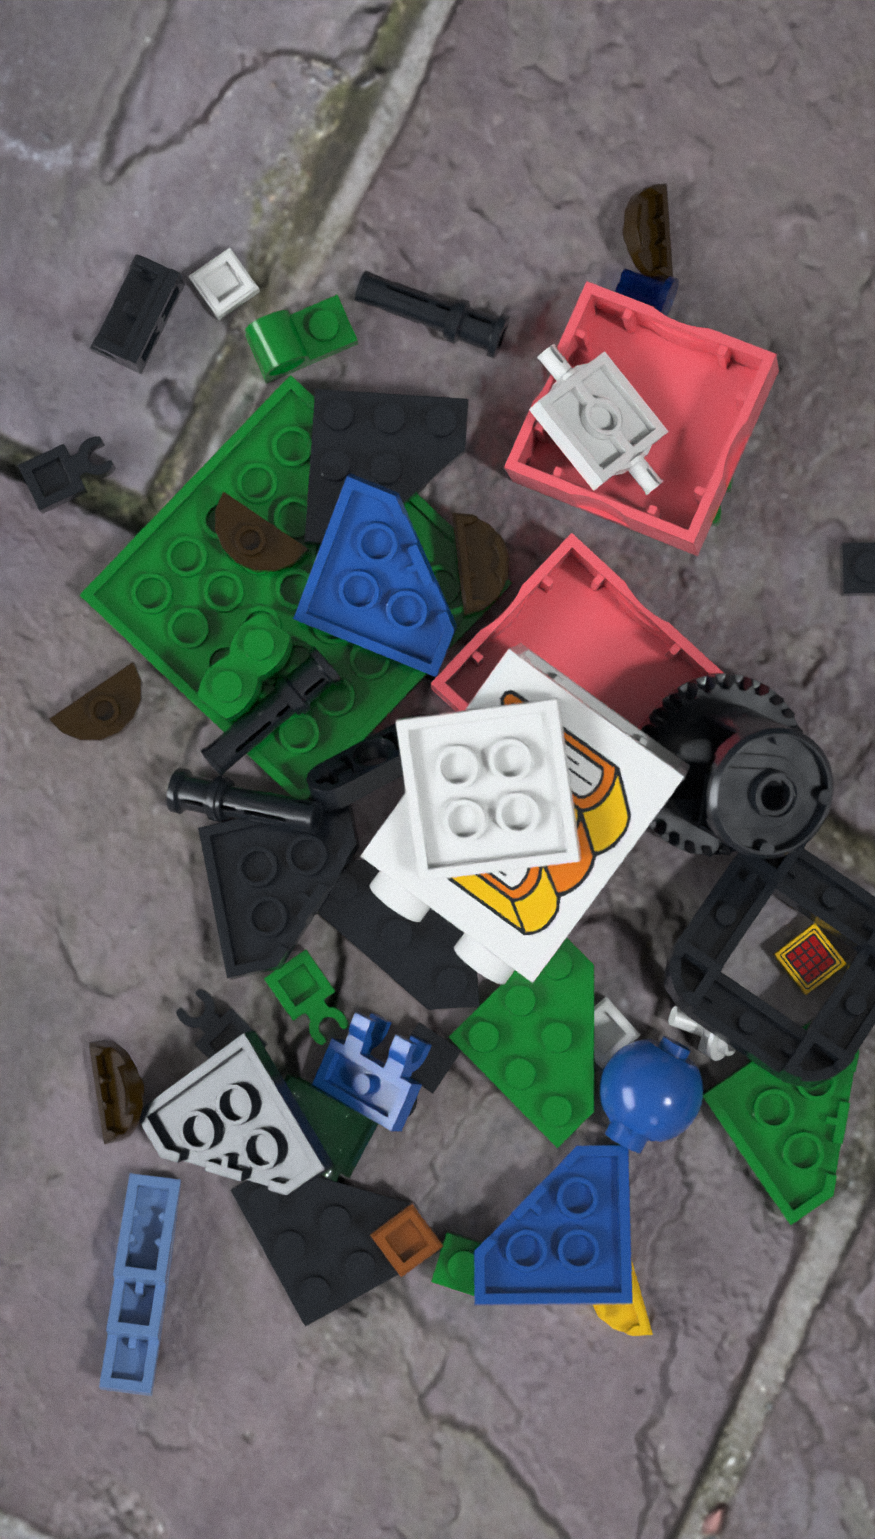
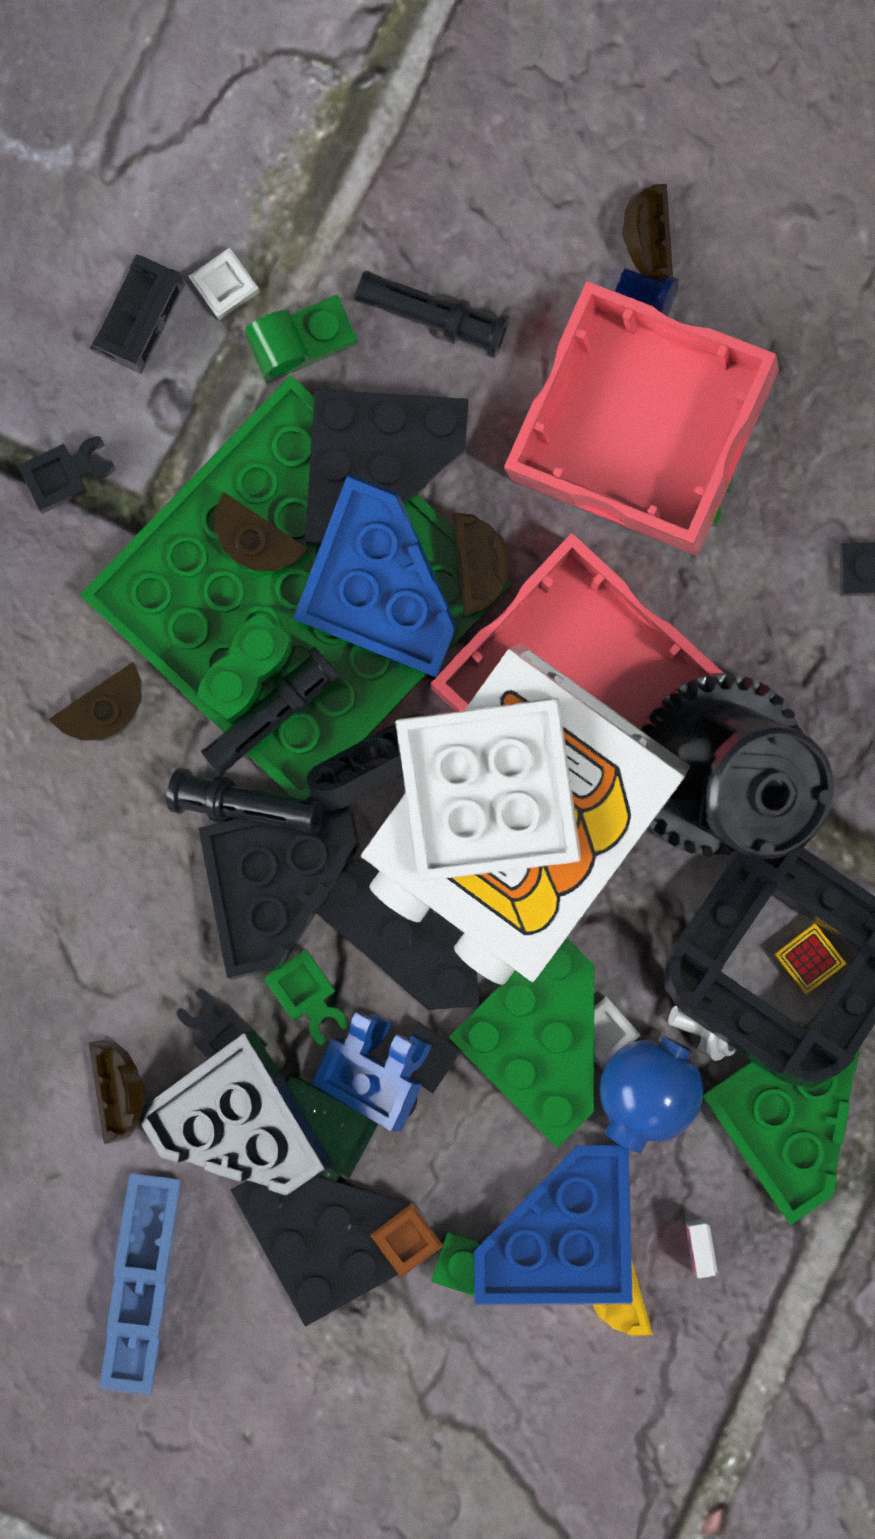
white plate [529,344,669,495] -> none
none -> white tile [685,1218,718,1278]

